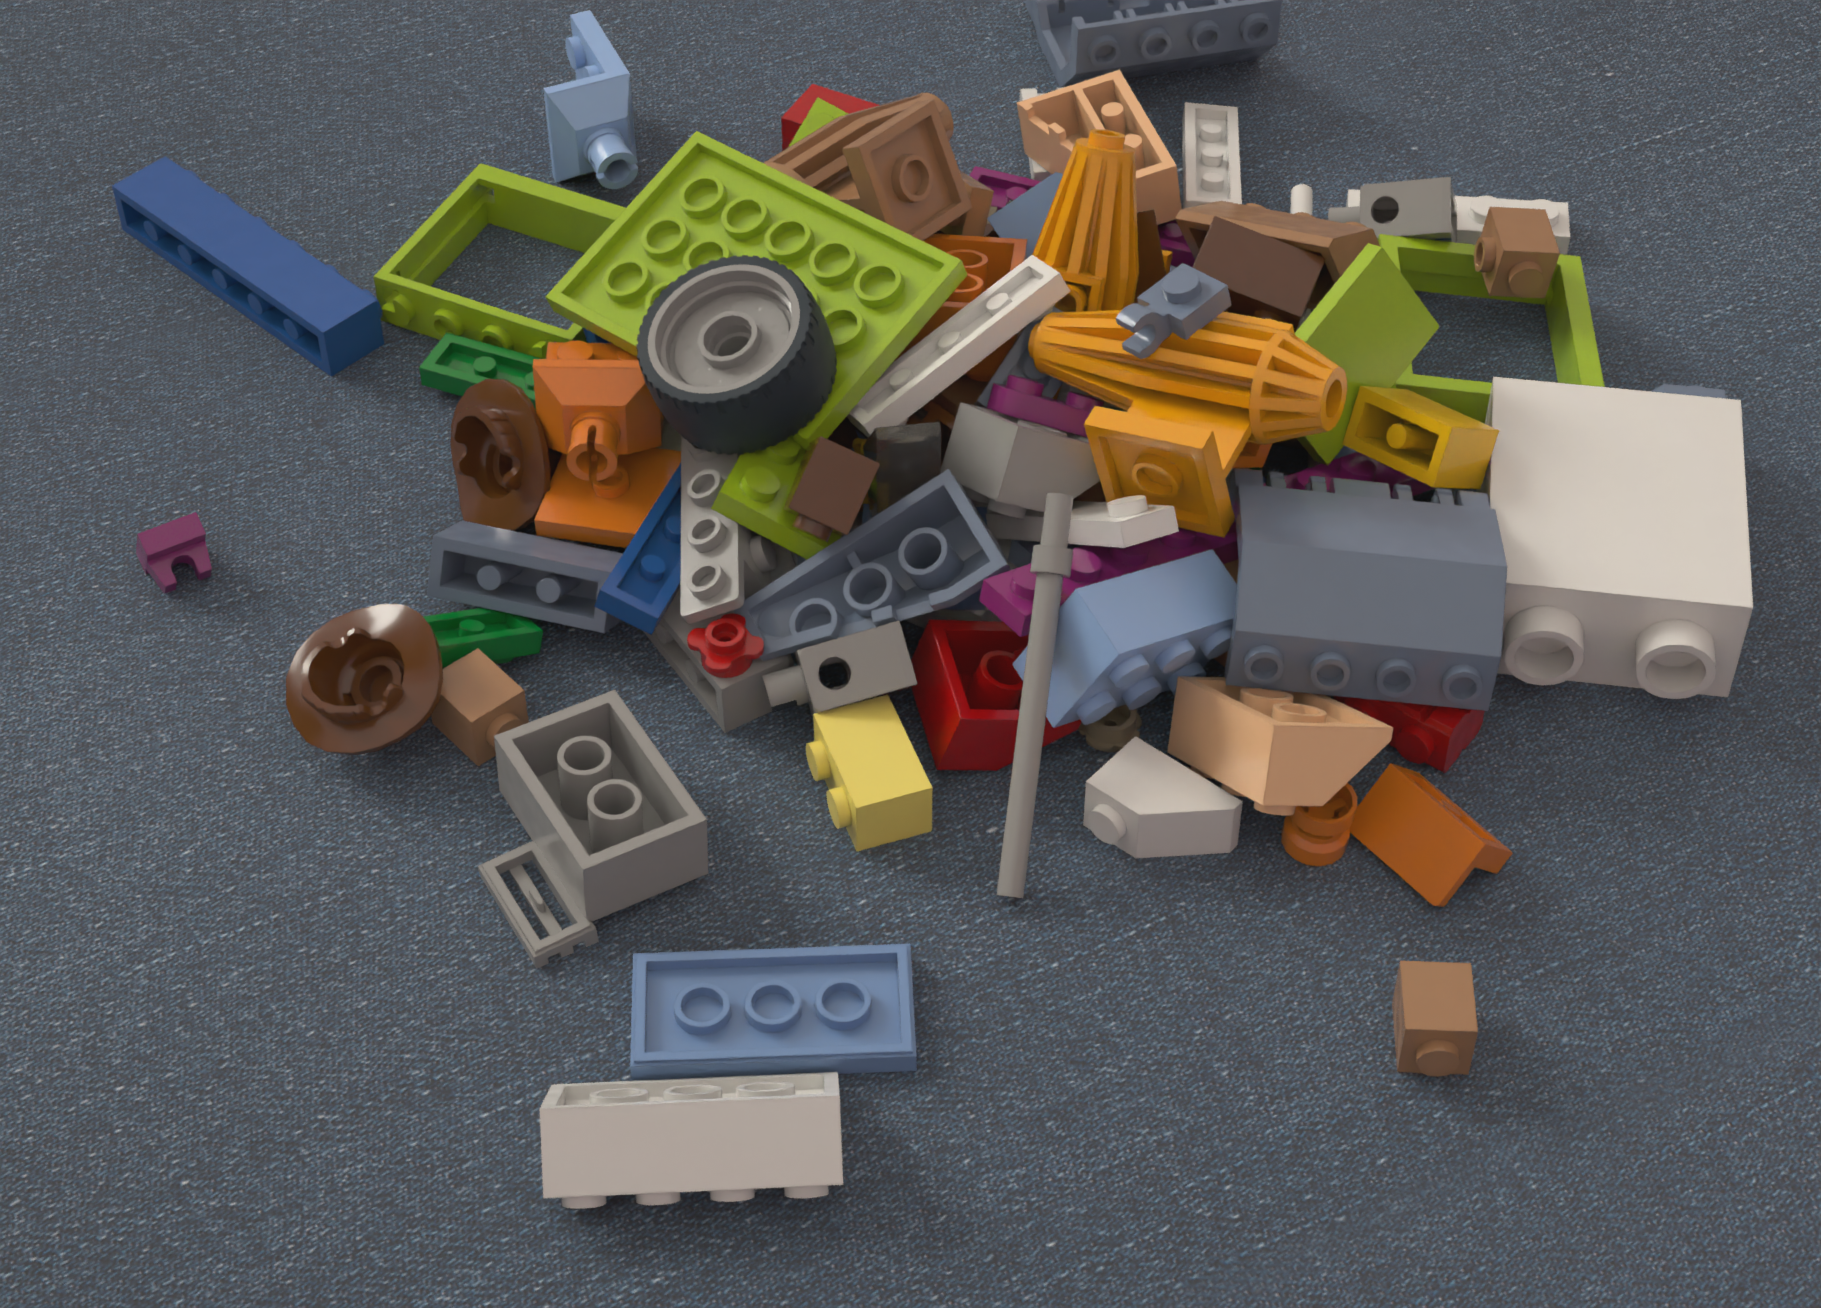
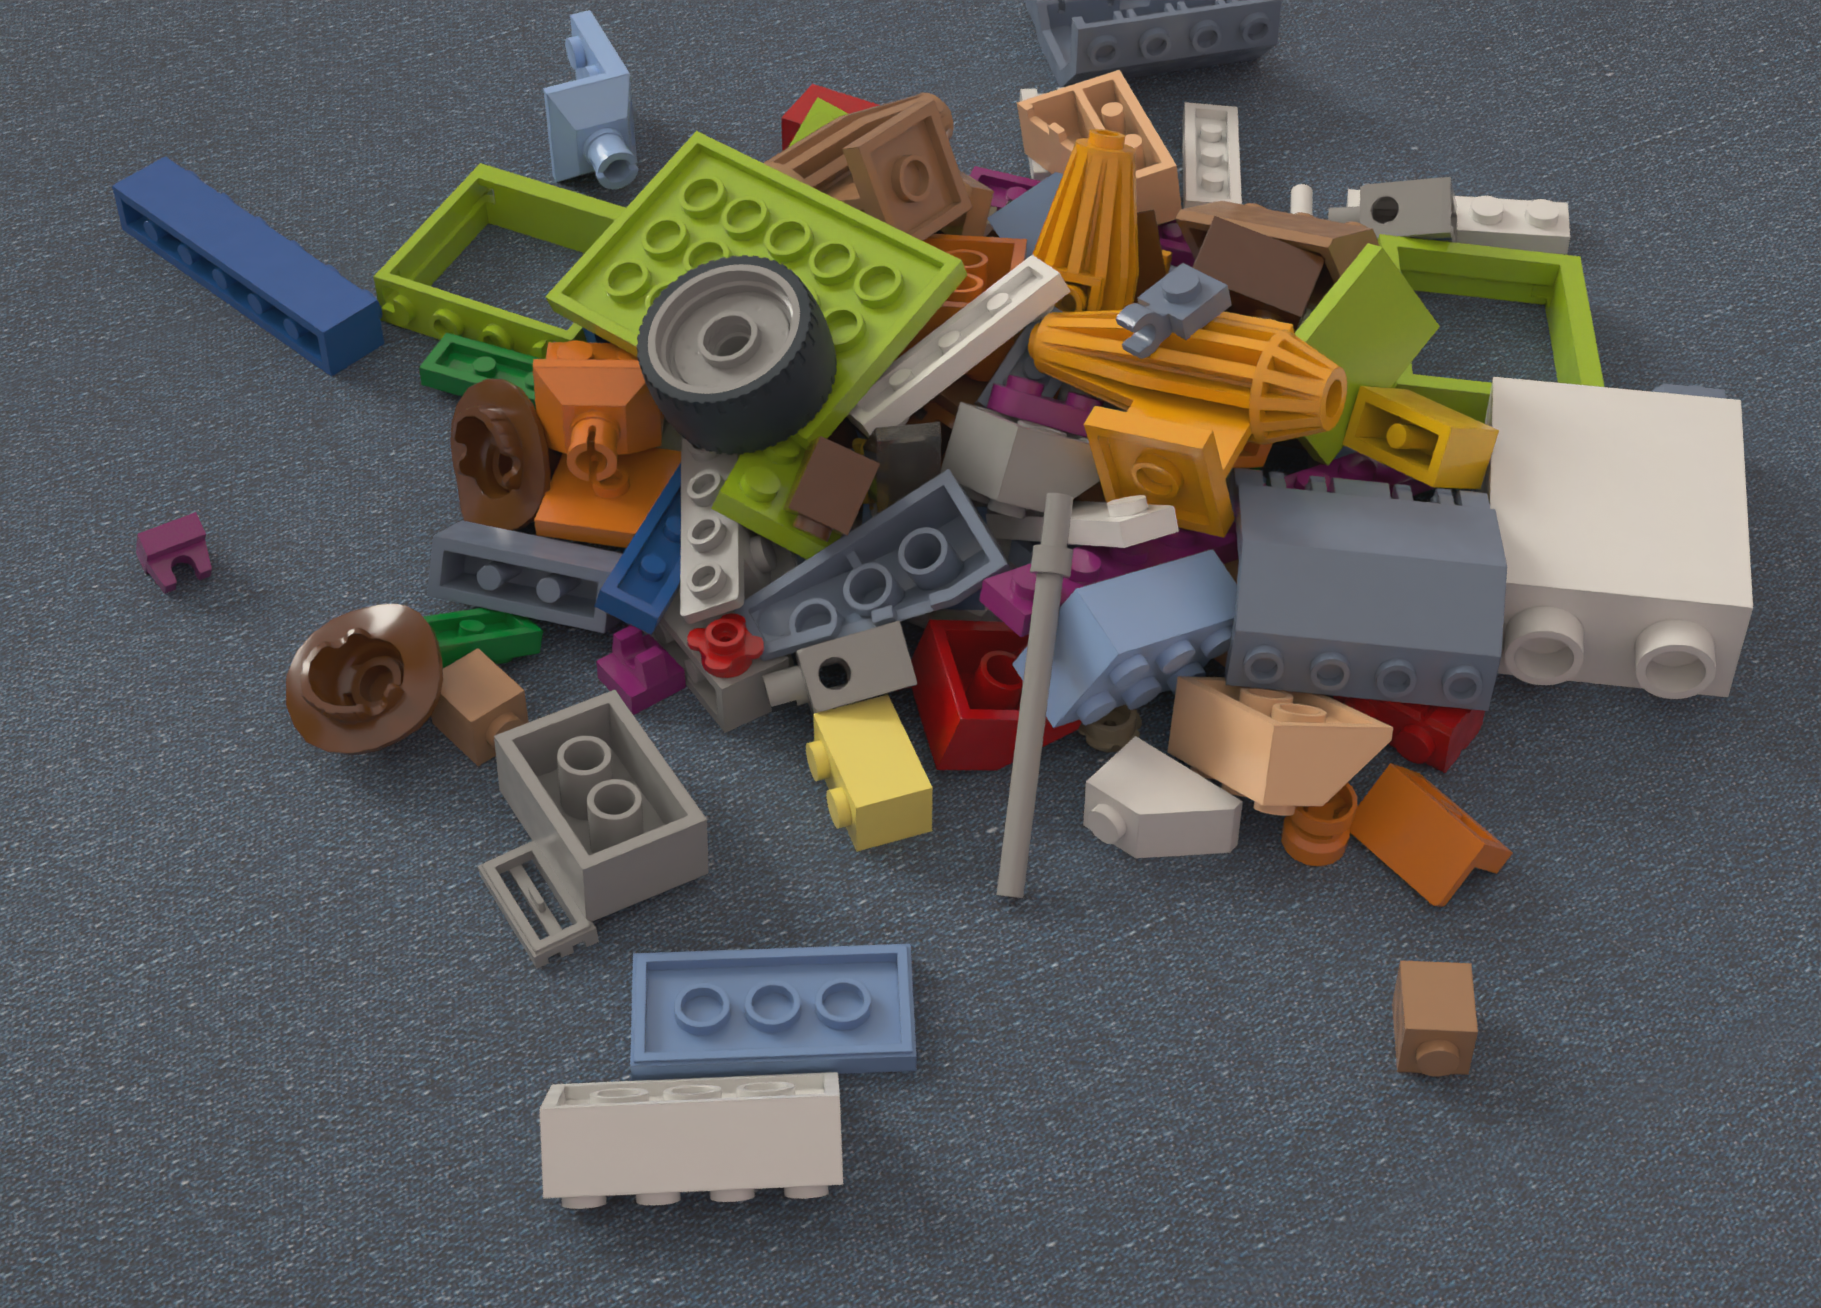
medium nougat brick [1474,207,1560,298] -> none
none -> magenta tile [596,625,686,715]

